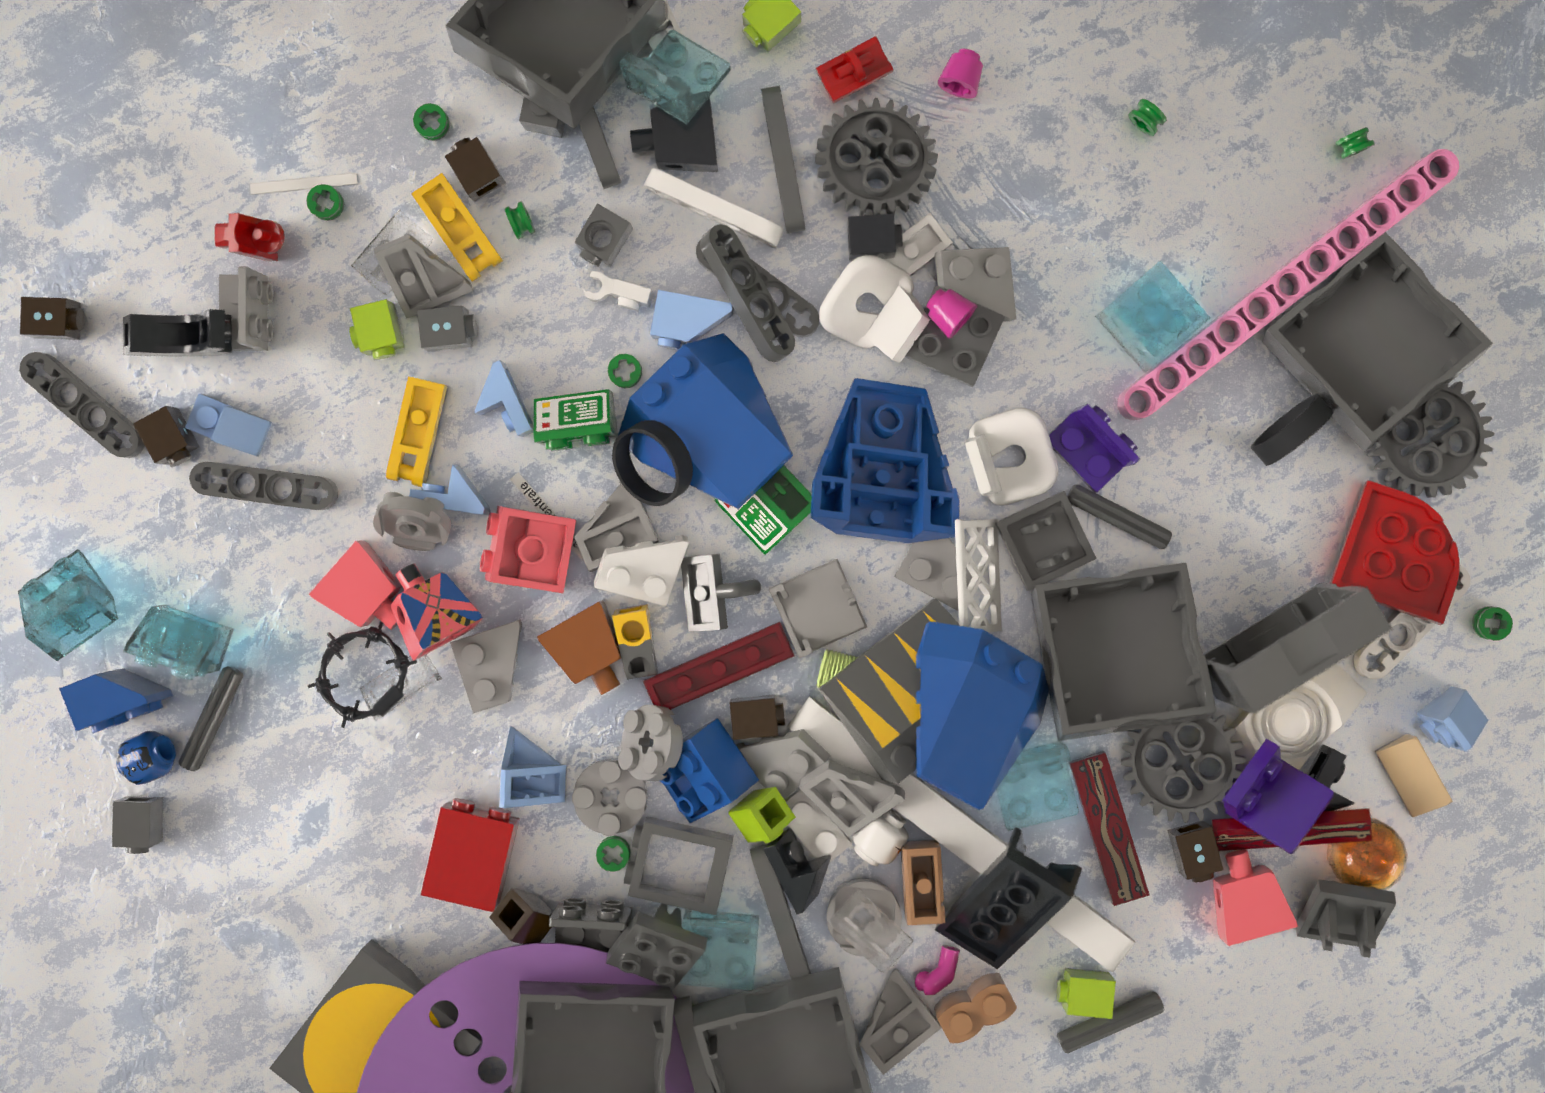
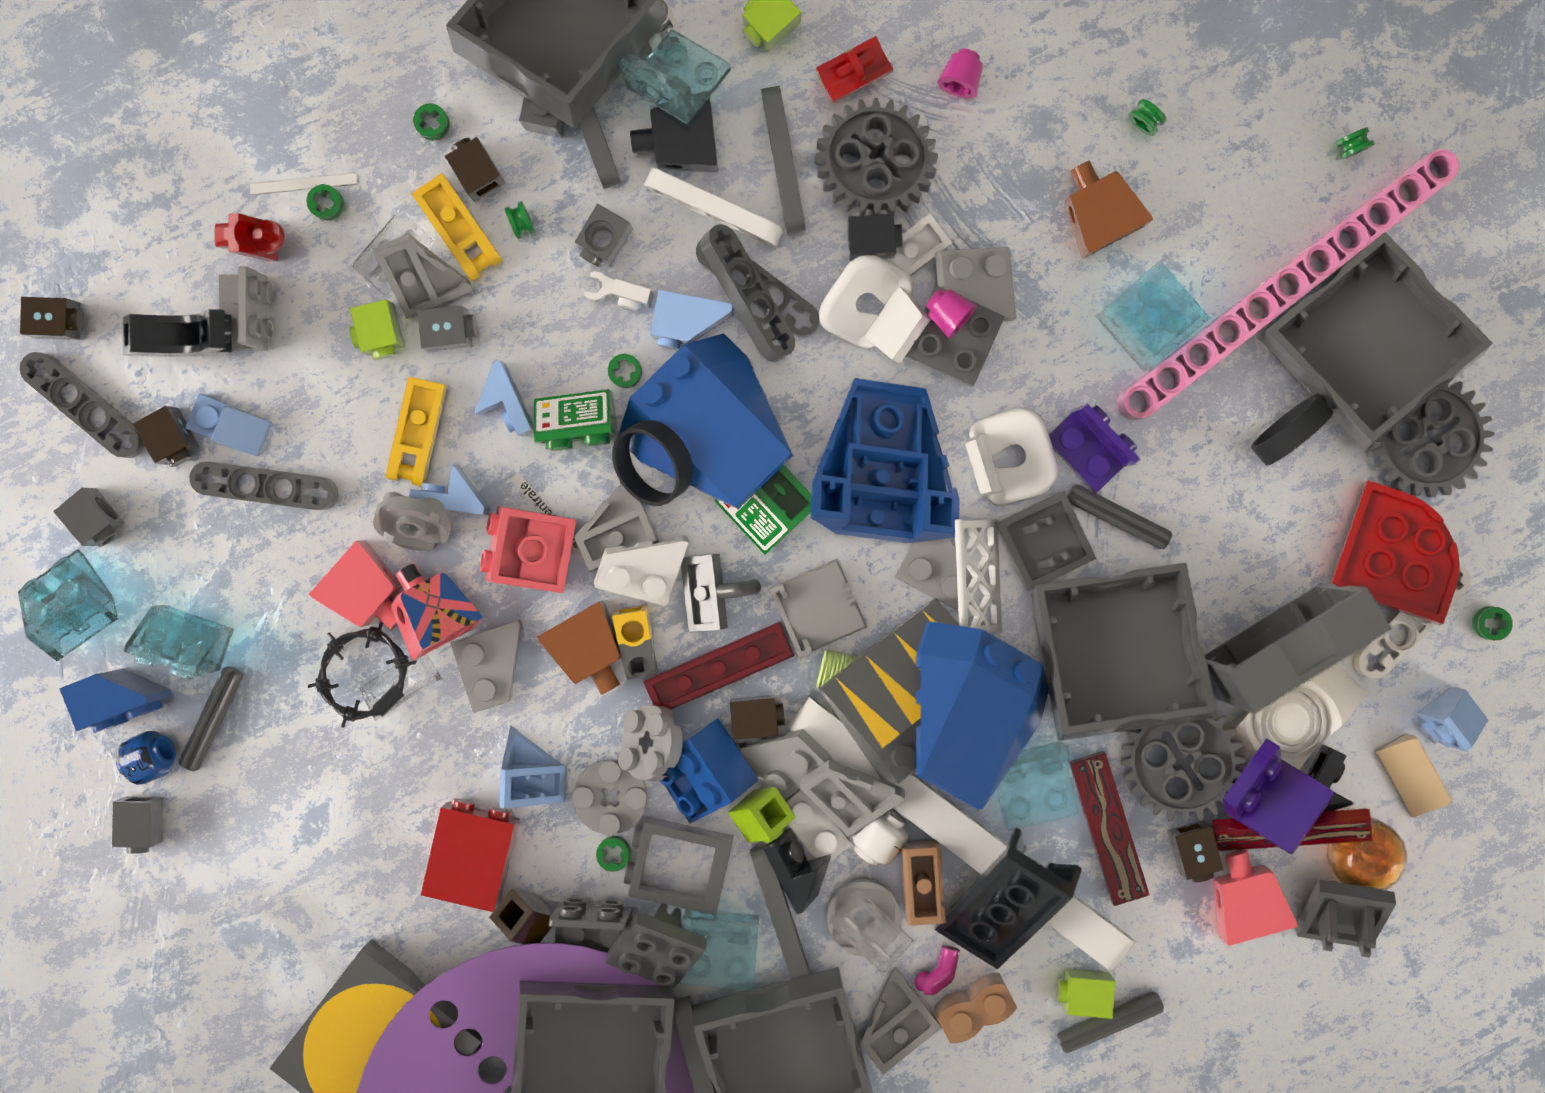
none -> dark grey brick [53,487,125,547]
none -> dark orange torso [1065,160,1153,259]

